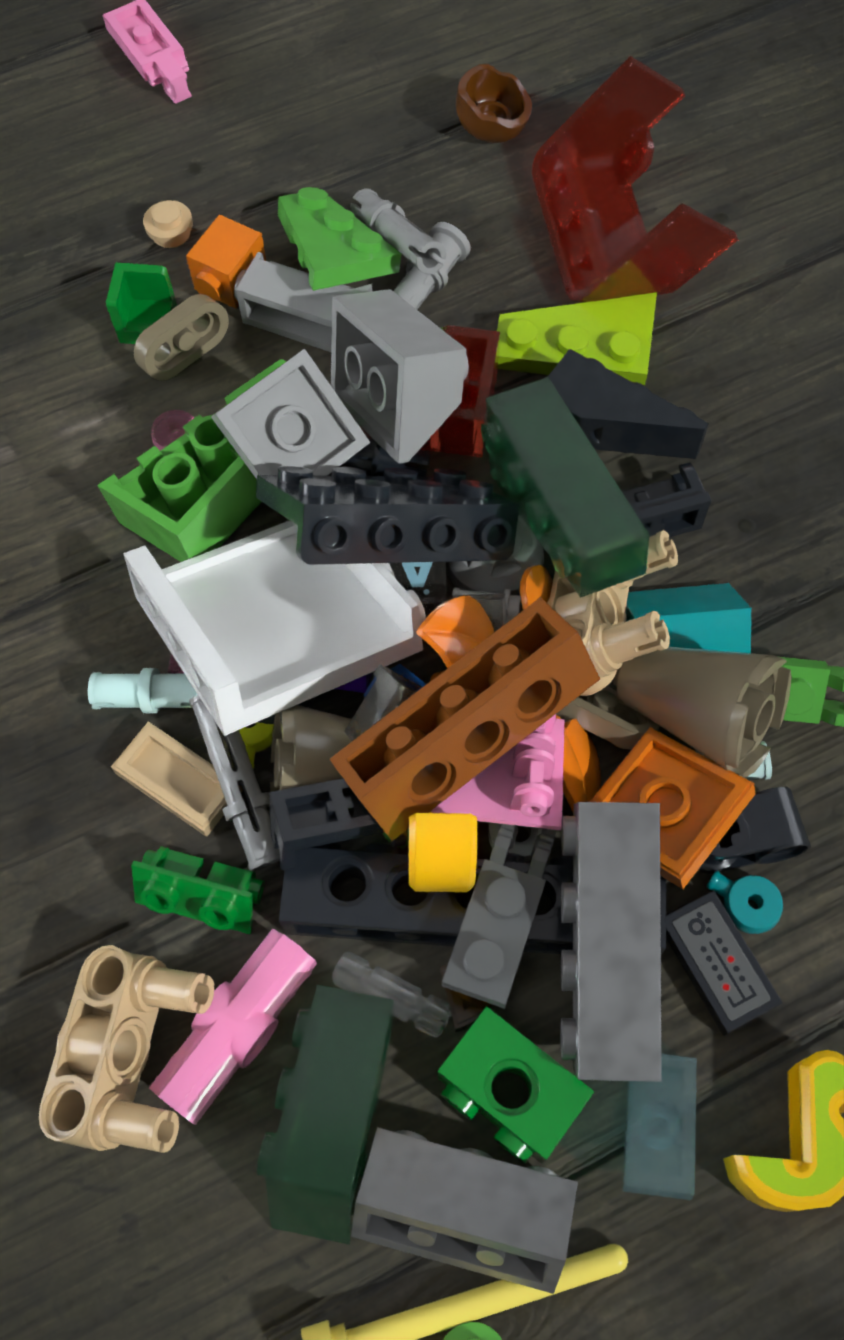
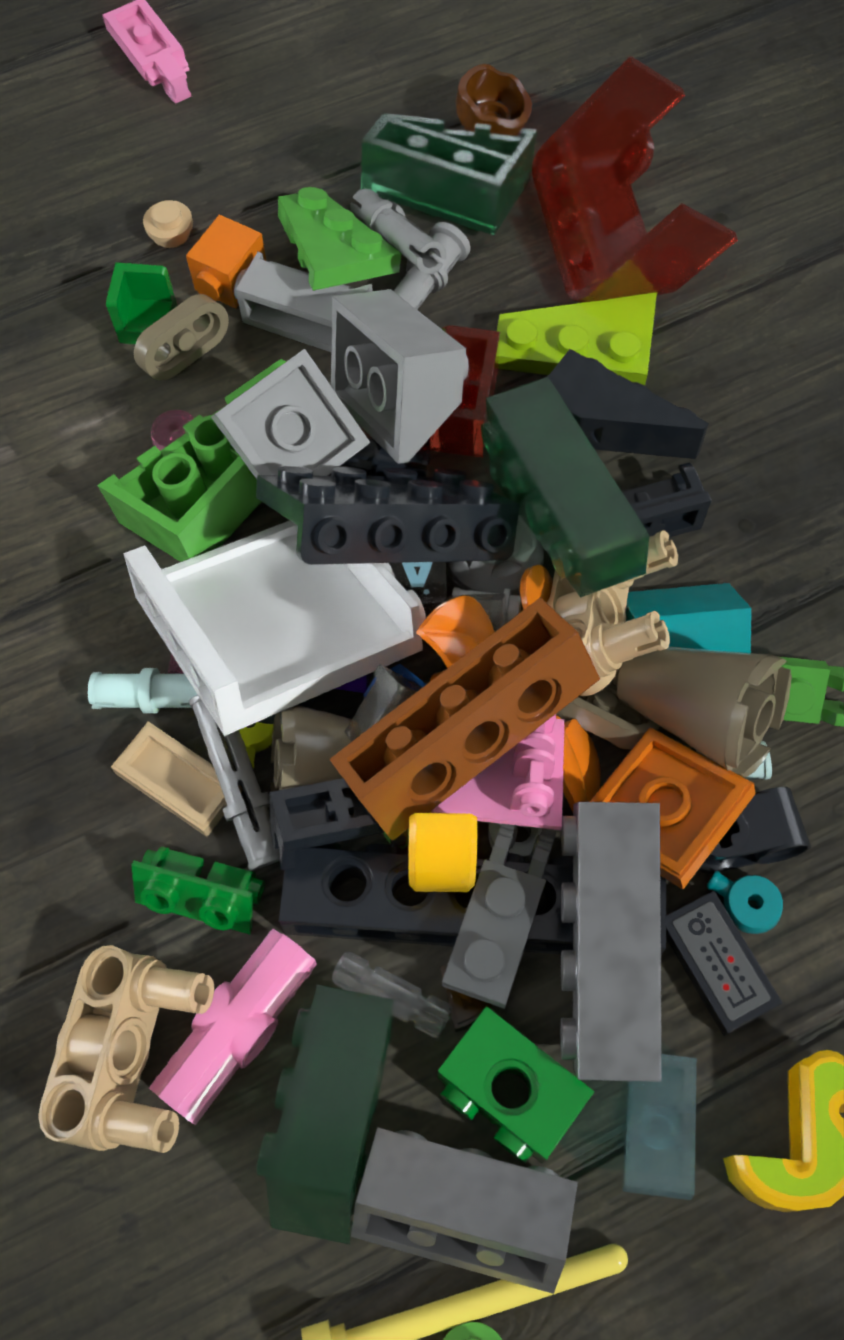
none -> clear green wedge [361,113,537,236]

